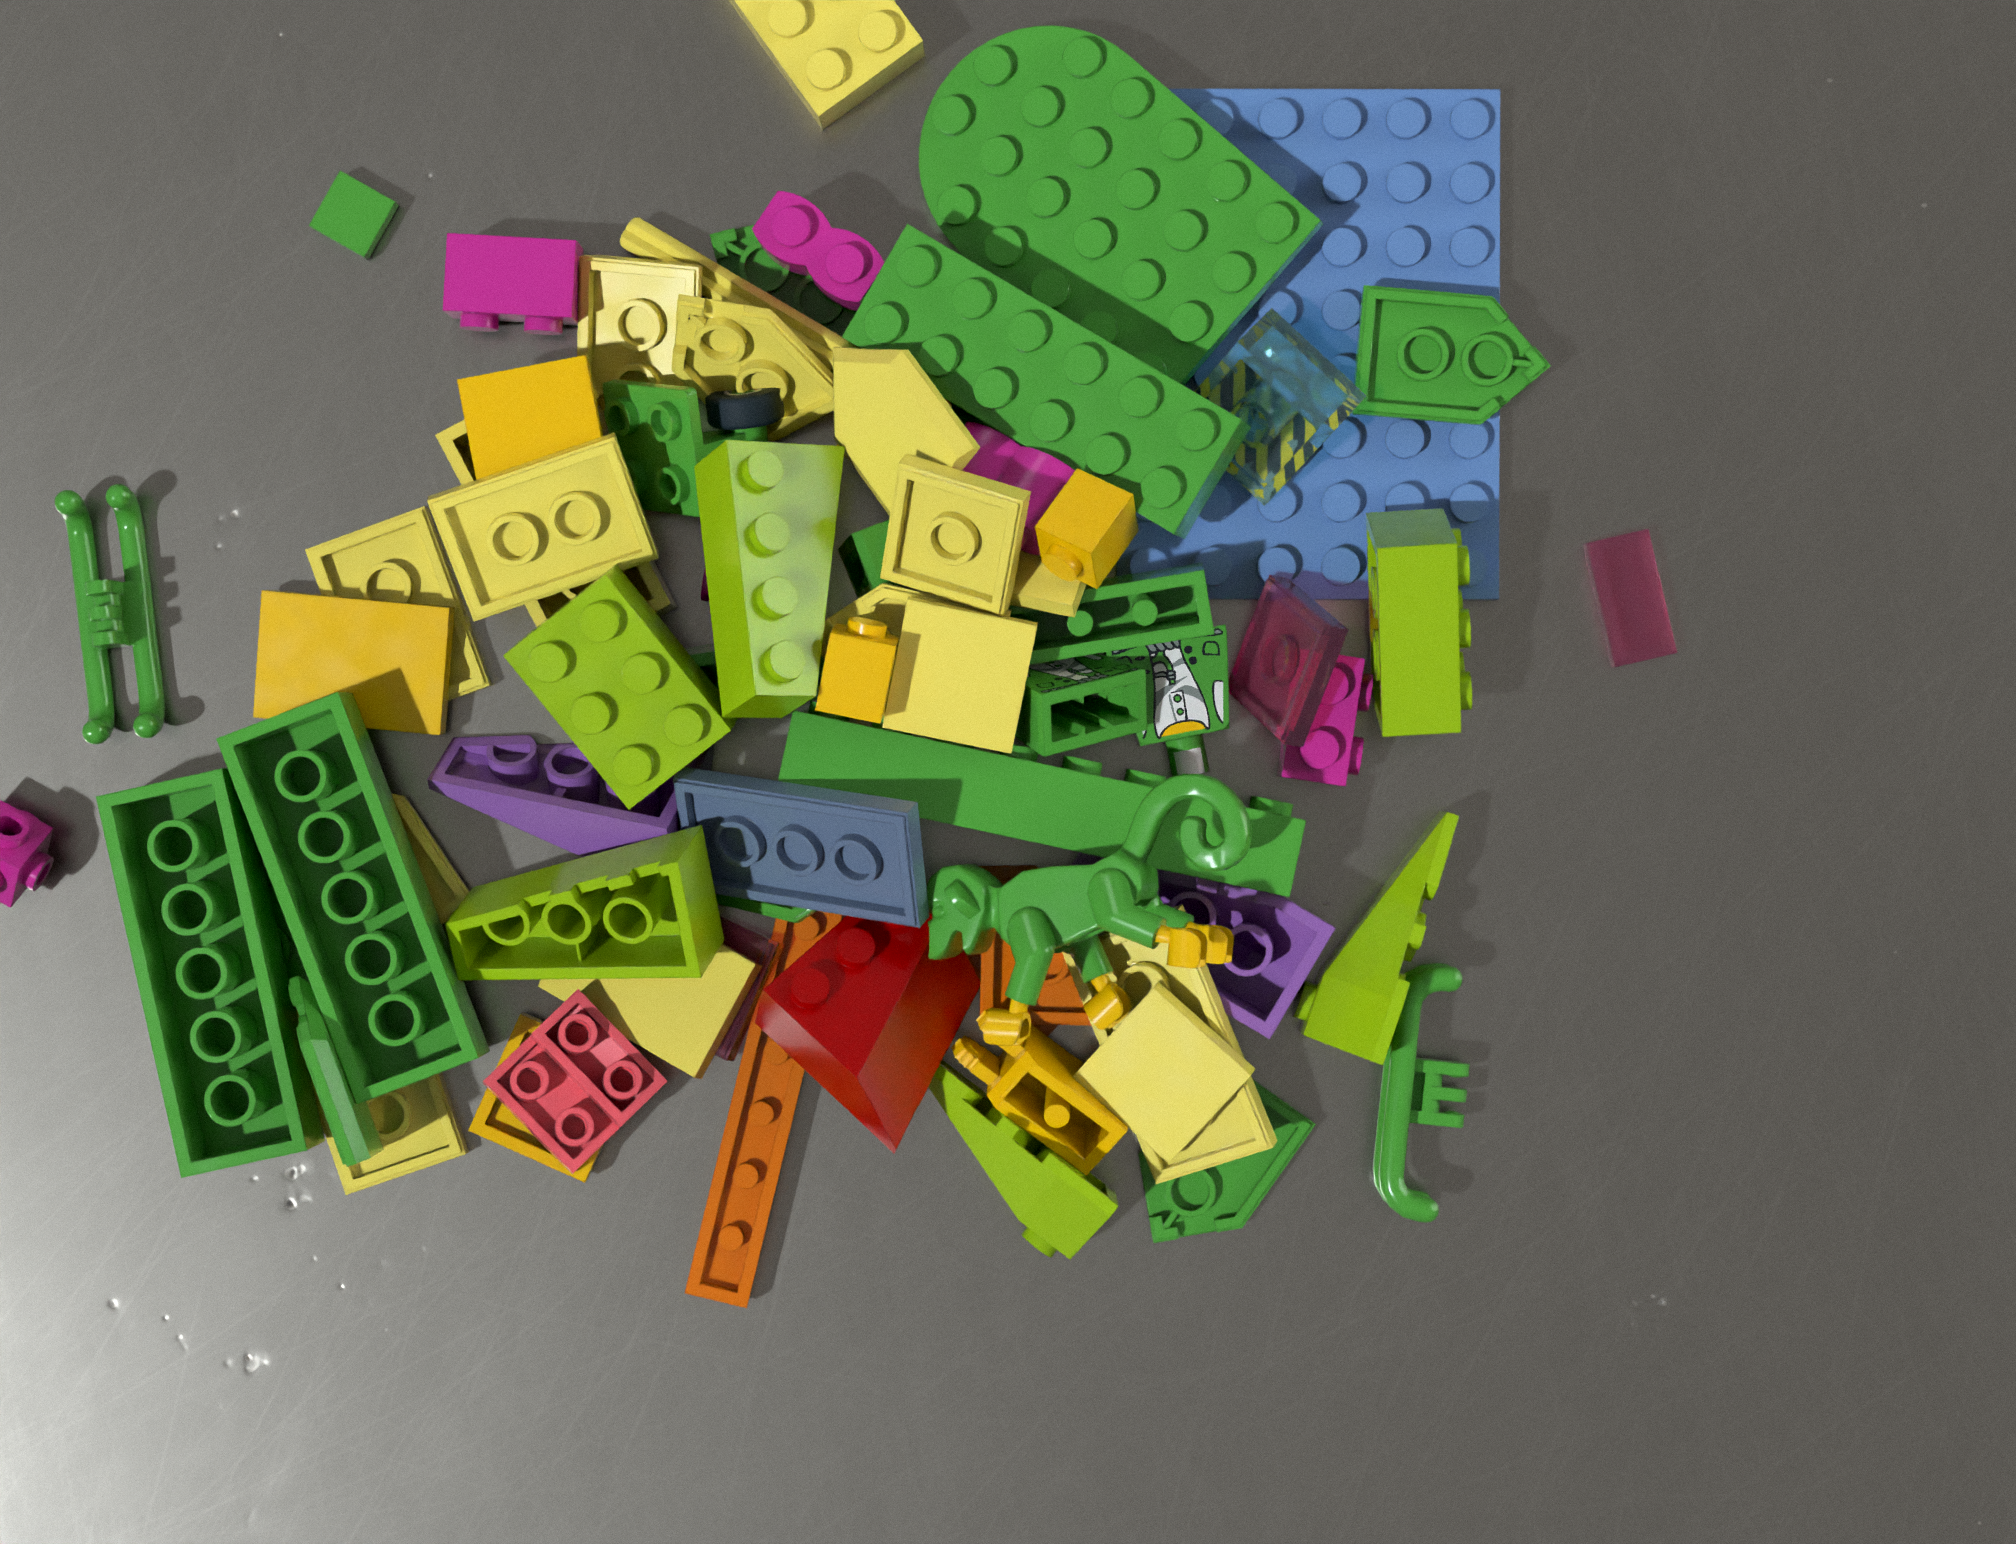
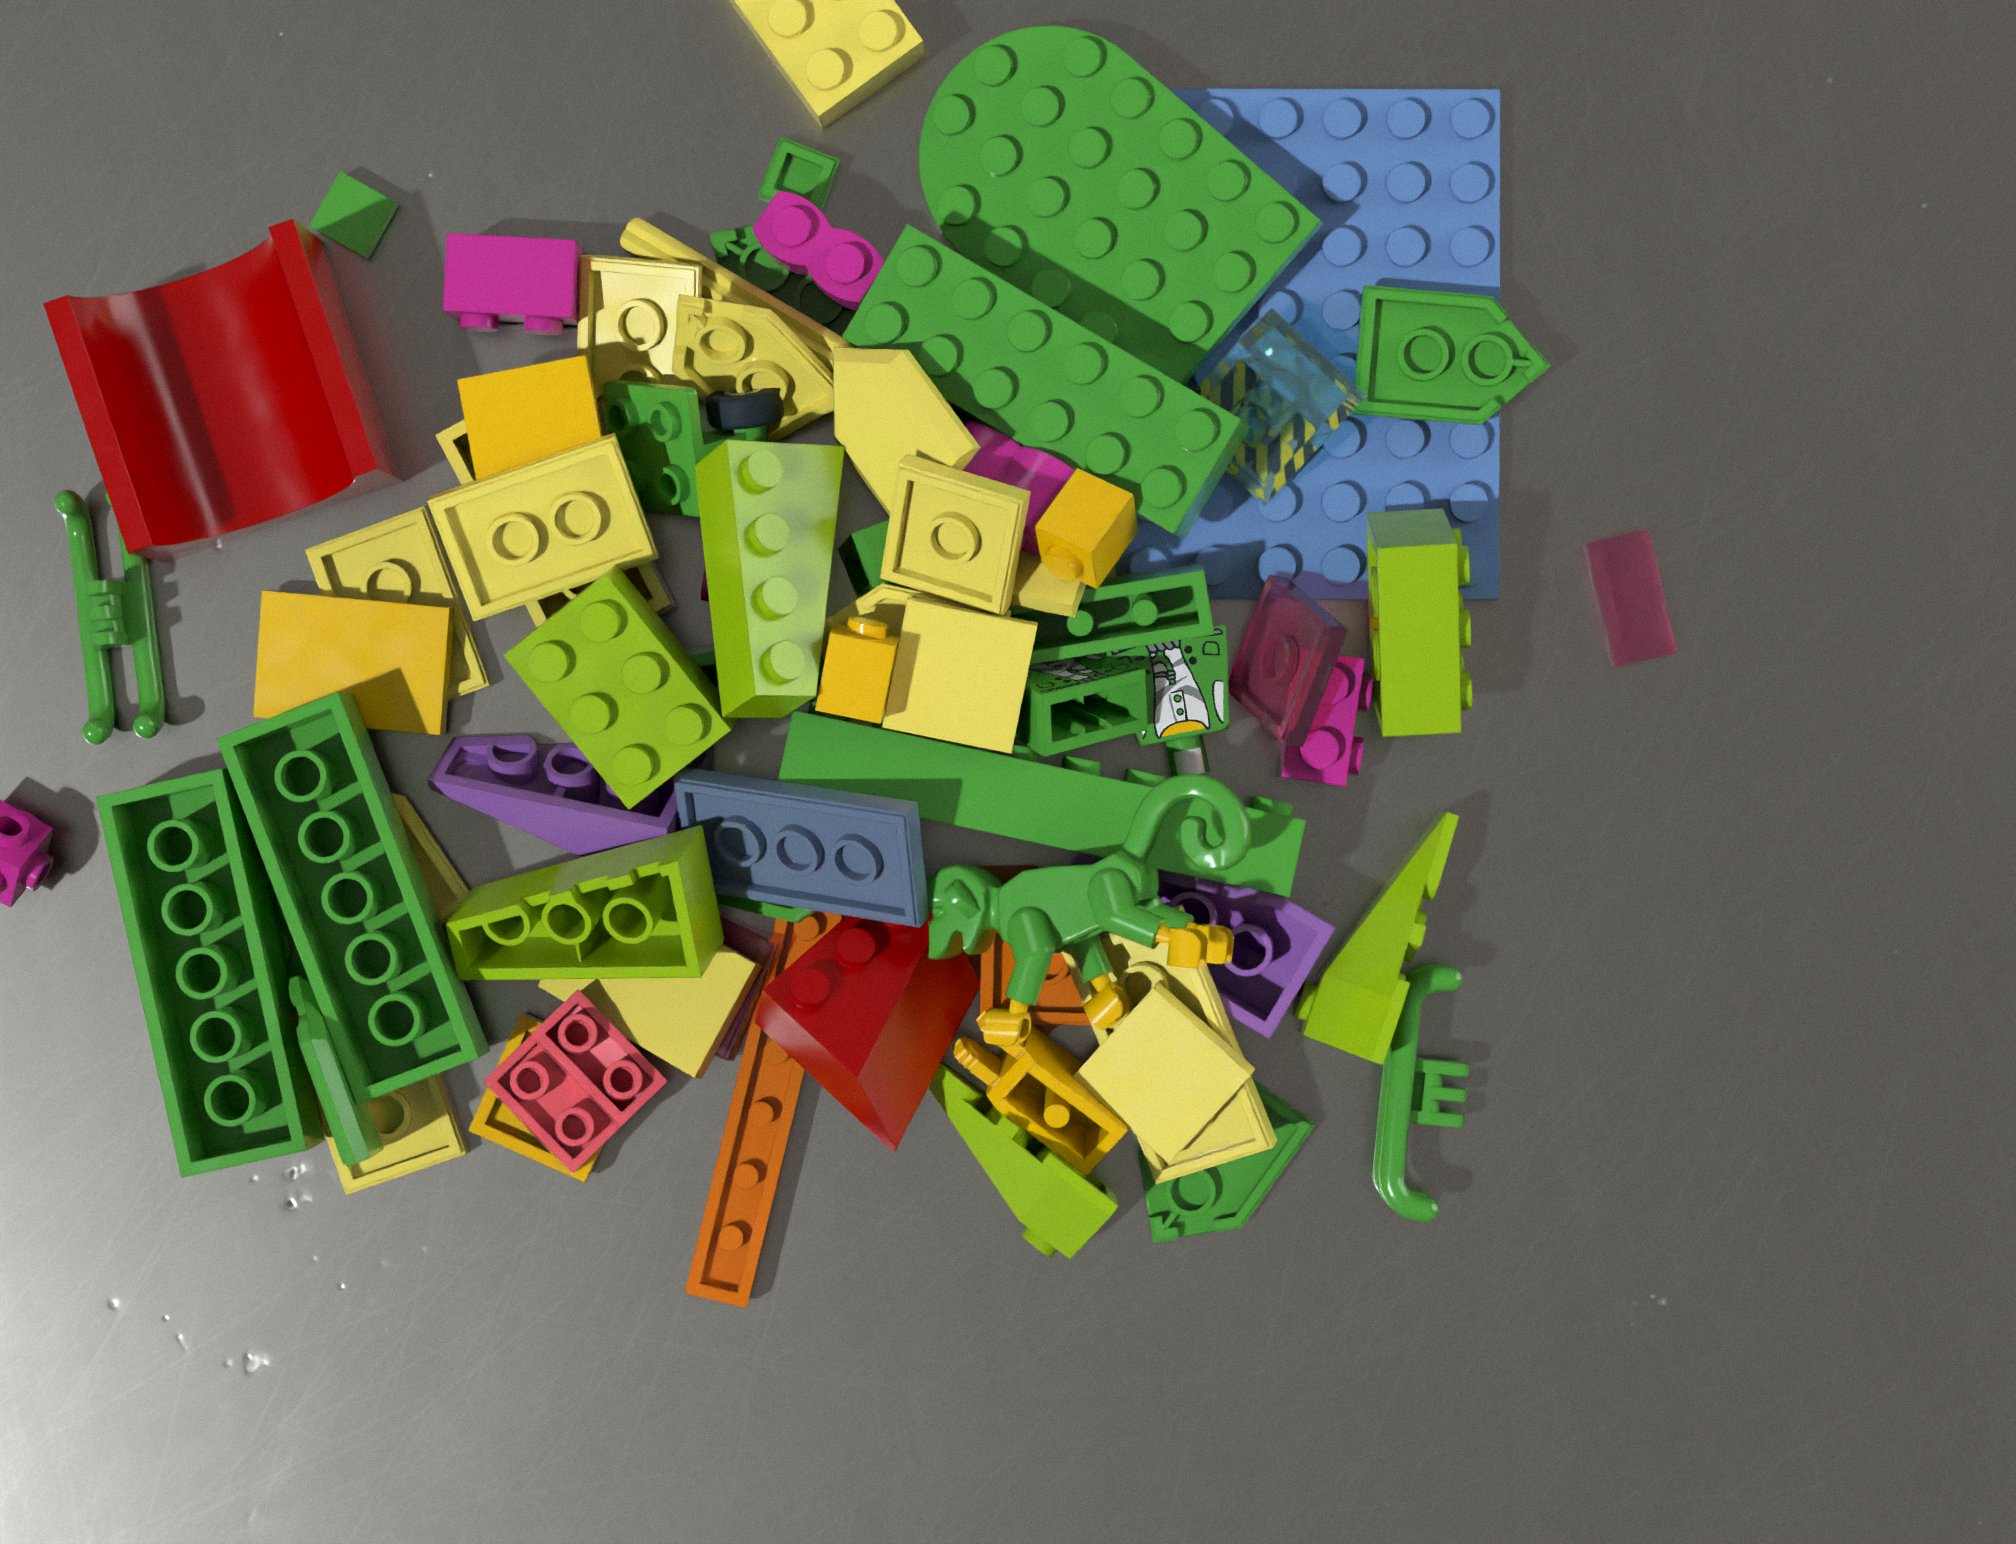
none -> red piece [43,219,405,563]
none -> bright green tile [757,137,841,212]

